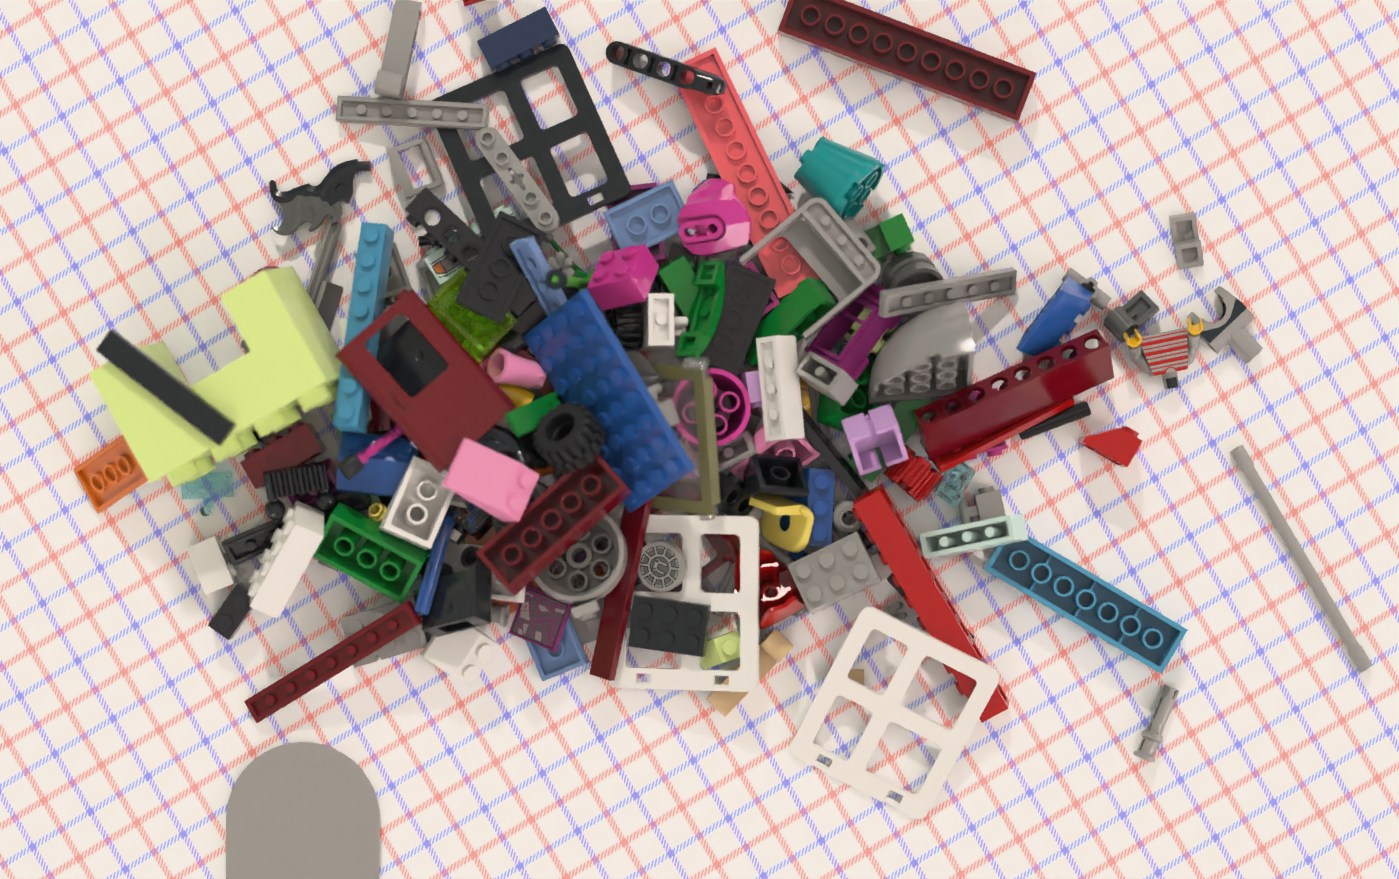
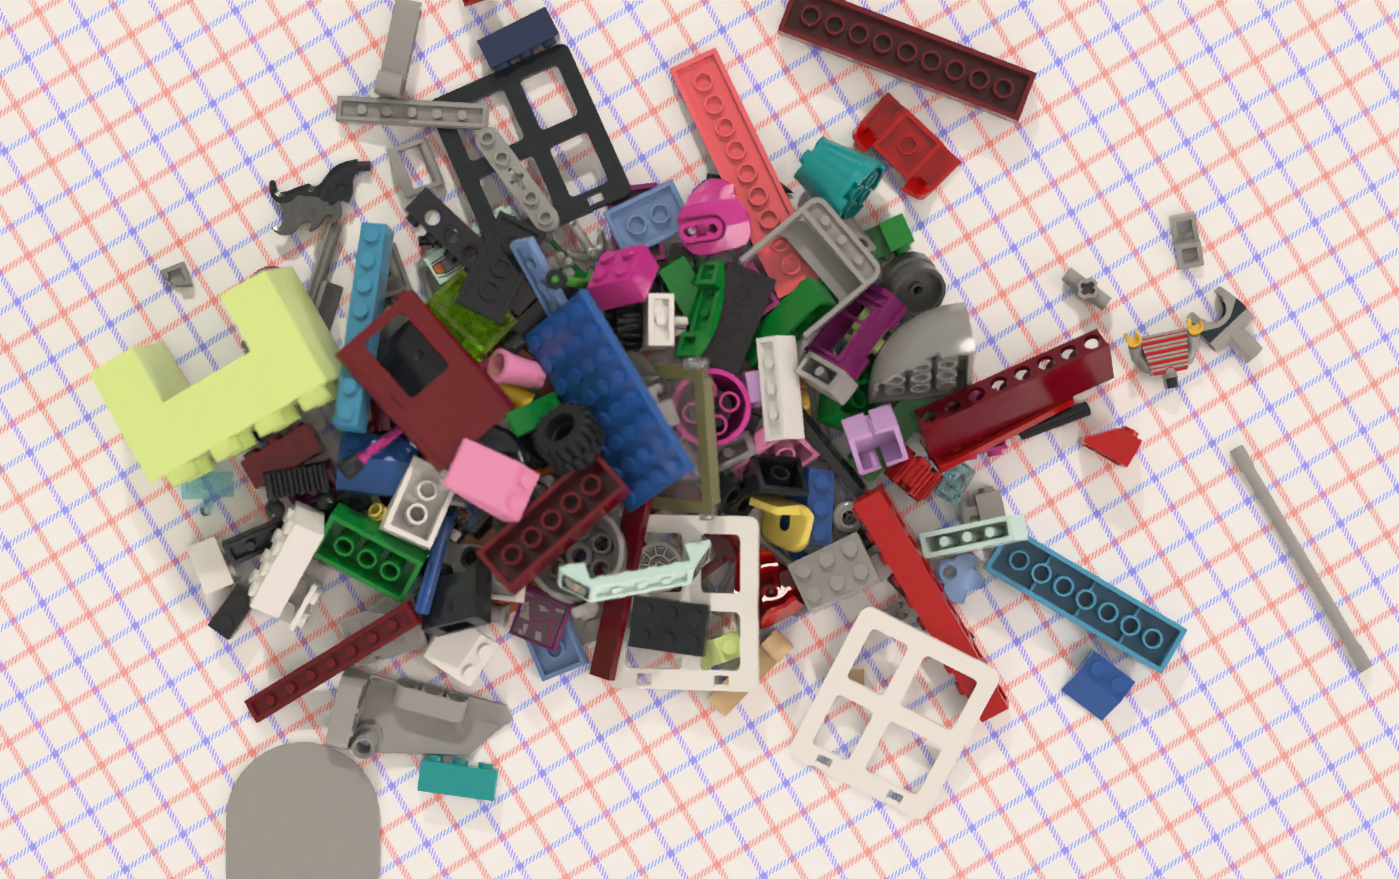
orange tile [73,434,149,514] -> none
black tile [95,329,237,446] -> none
black piece [605,41,727,95] -> none
light grey tile [879,267,1017,318] -> none
blue slope [1016,276,1092,356] -> none
dark grey plate [1104,290,1160,344] -> none
light grey pin [1133,684,1180,763] -> none
none -> light grey tile [160,261,194,287]
none -> white bracket [279,573,324,631]
none -> light grey panel [325,667,513,759]
none -> teal brick [417,755,499,801]
none -> light aqua slope [557,540,711,603]
none -> white piece [565,220,605,262]
none -> red piece [852,92,962,200]
none -> light blue plate [936,553,985,604]
none -> blue slope [1061,649,1135,721]

